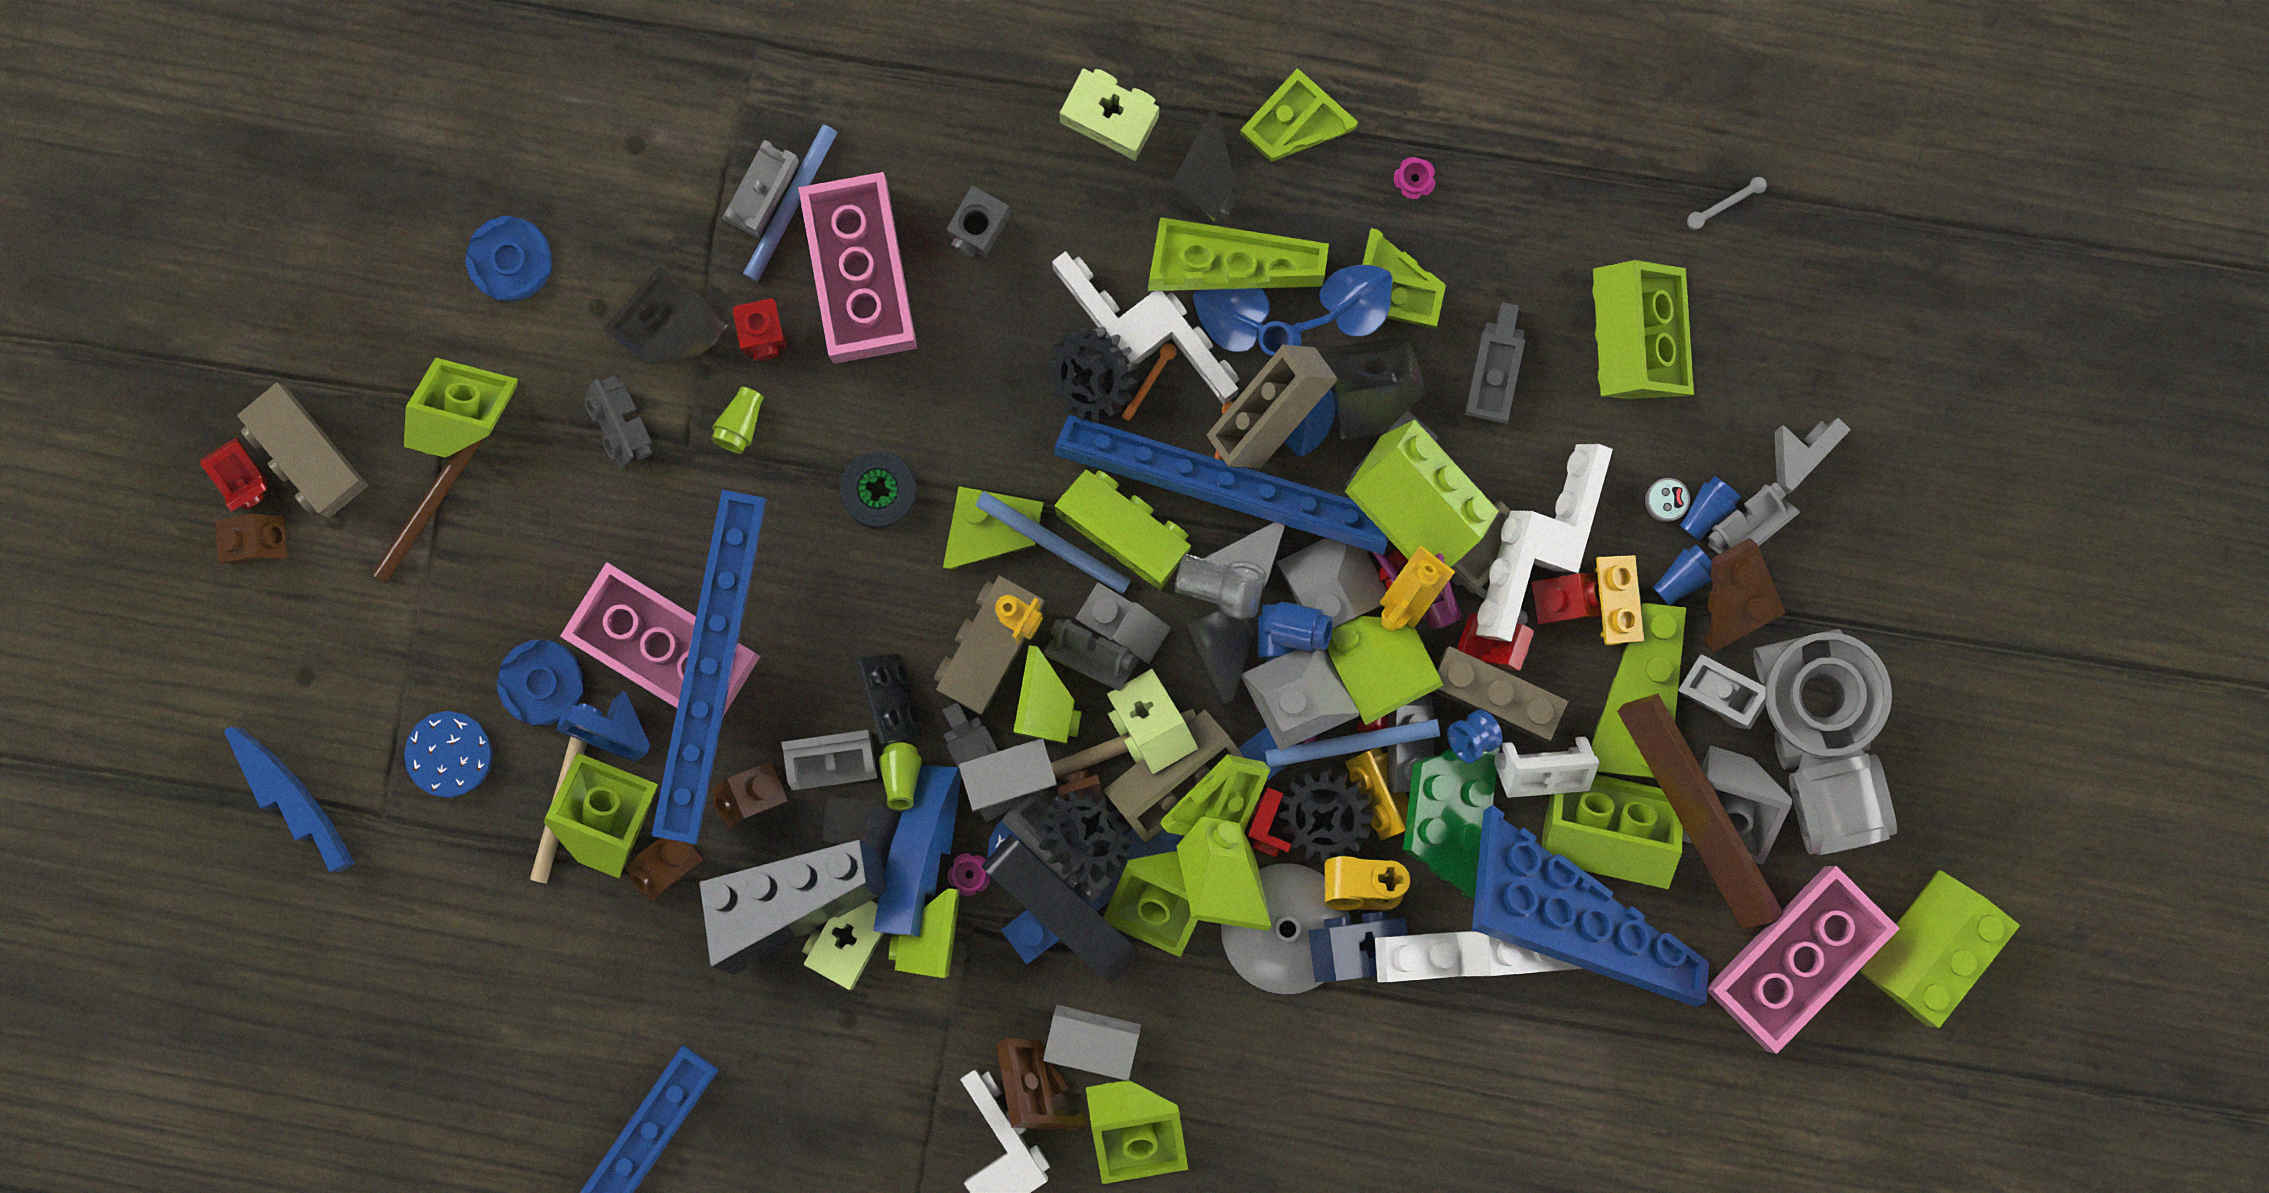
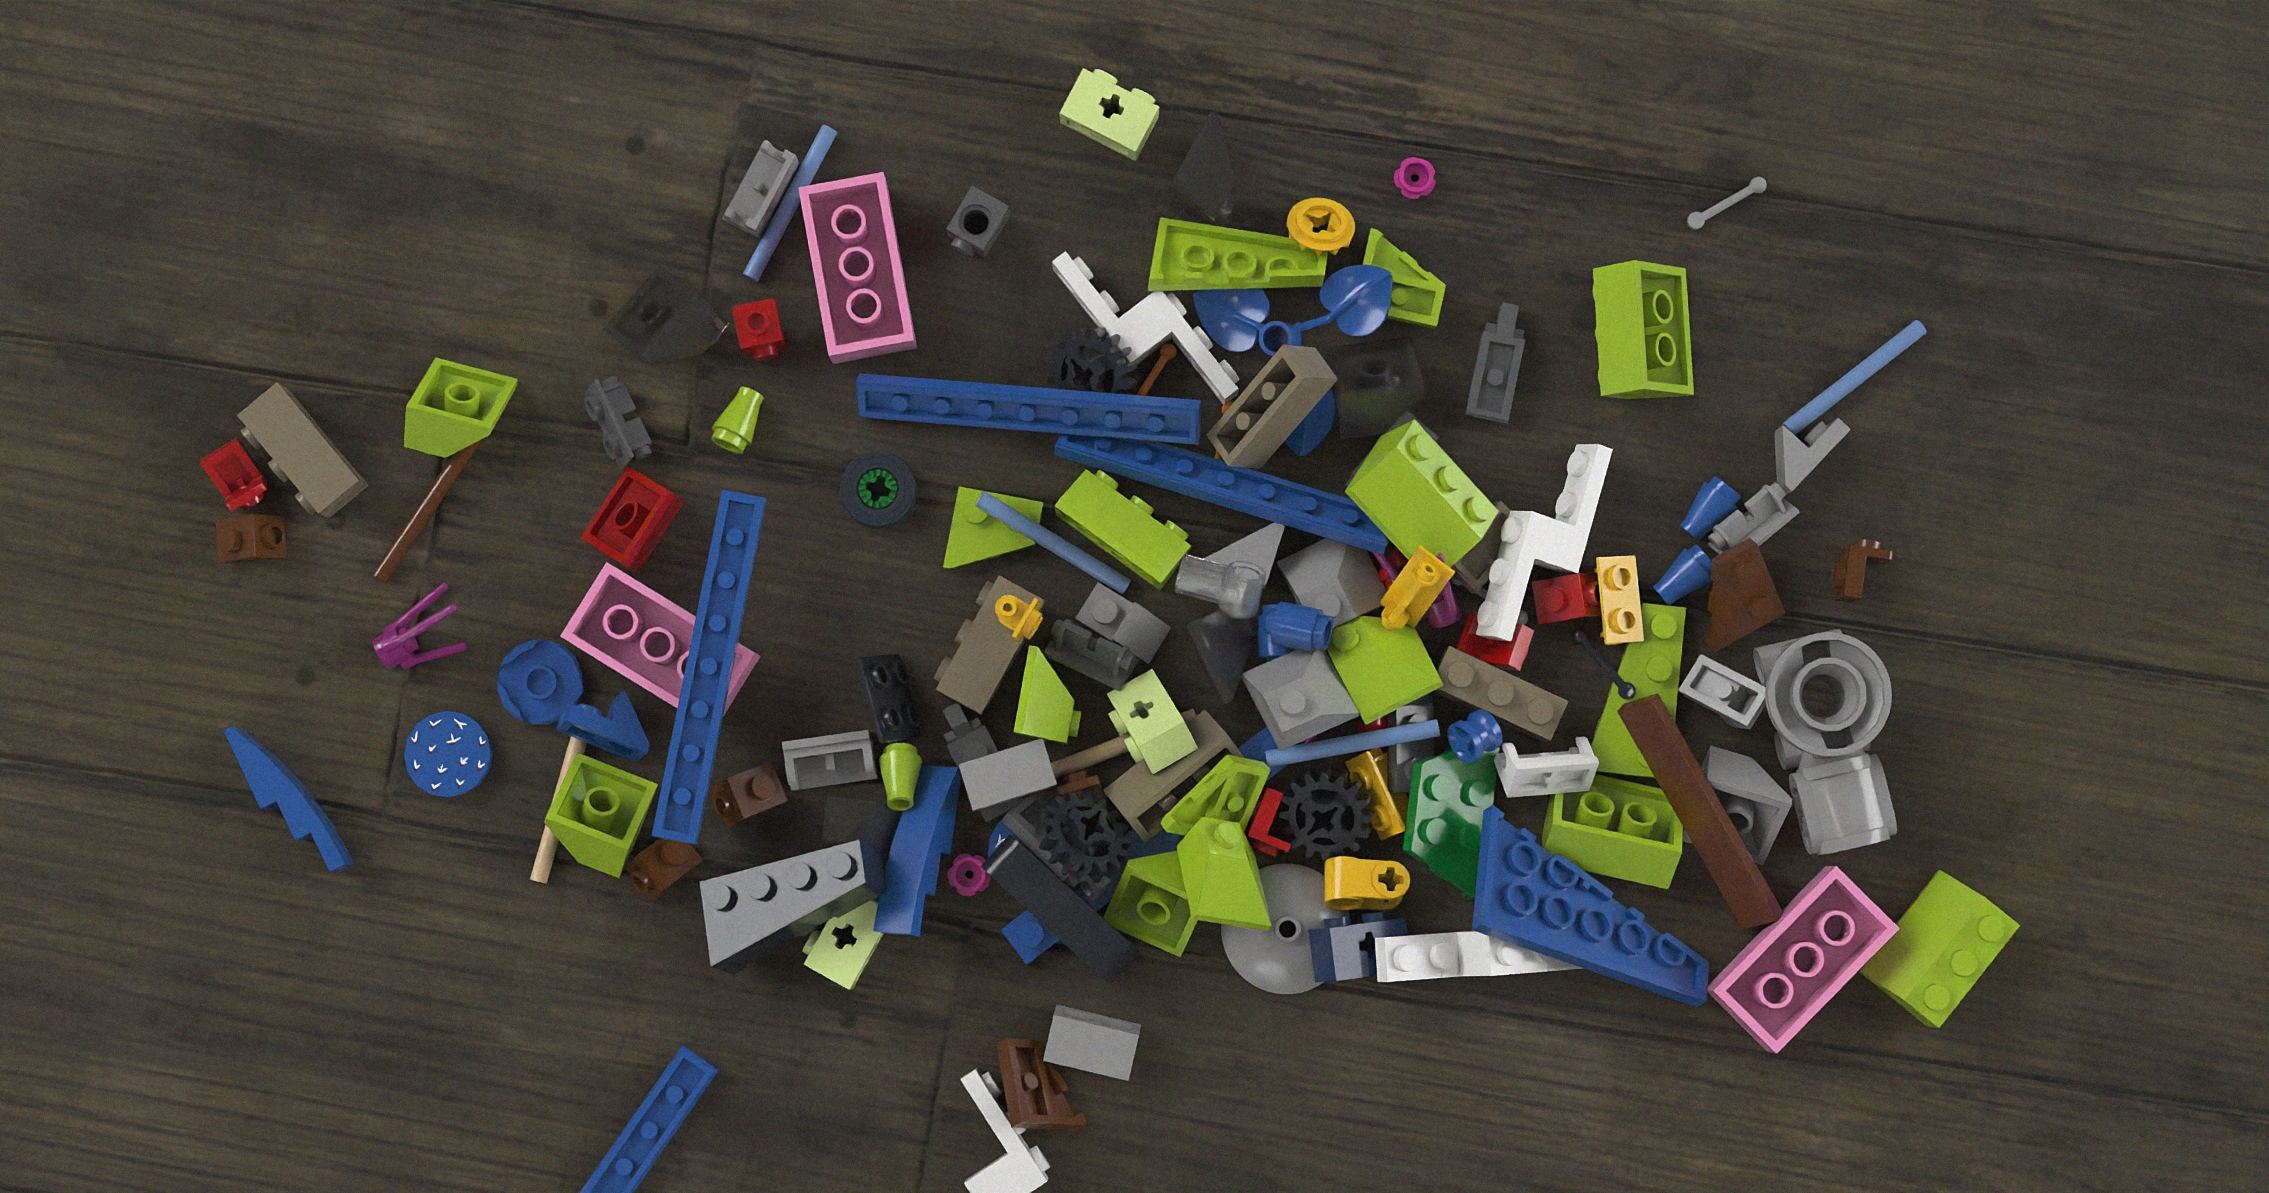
blue tile [465,216,553,302] -> none
lime slope [889,888,960,978] -> none
lime slope [1086,1080,1188,1184] -> none
lime wing [1240,68,1358,162] -> none
tile [1645,478,1690,522] -> none
none -> magenta plant [372,583,467,670]
none -> red slope [581,466,684,574]
none -> blue tile [856,373,1201,445]
none -> yellow gear [1286,198,1355,256]
none -> black hinge [1571,628,1636,700]
none -> medium blue bar [1782,320,1927,435]
none -> reddish brown bracket [1830,539,1893,602]

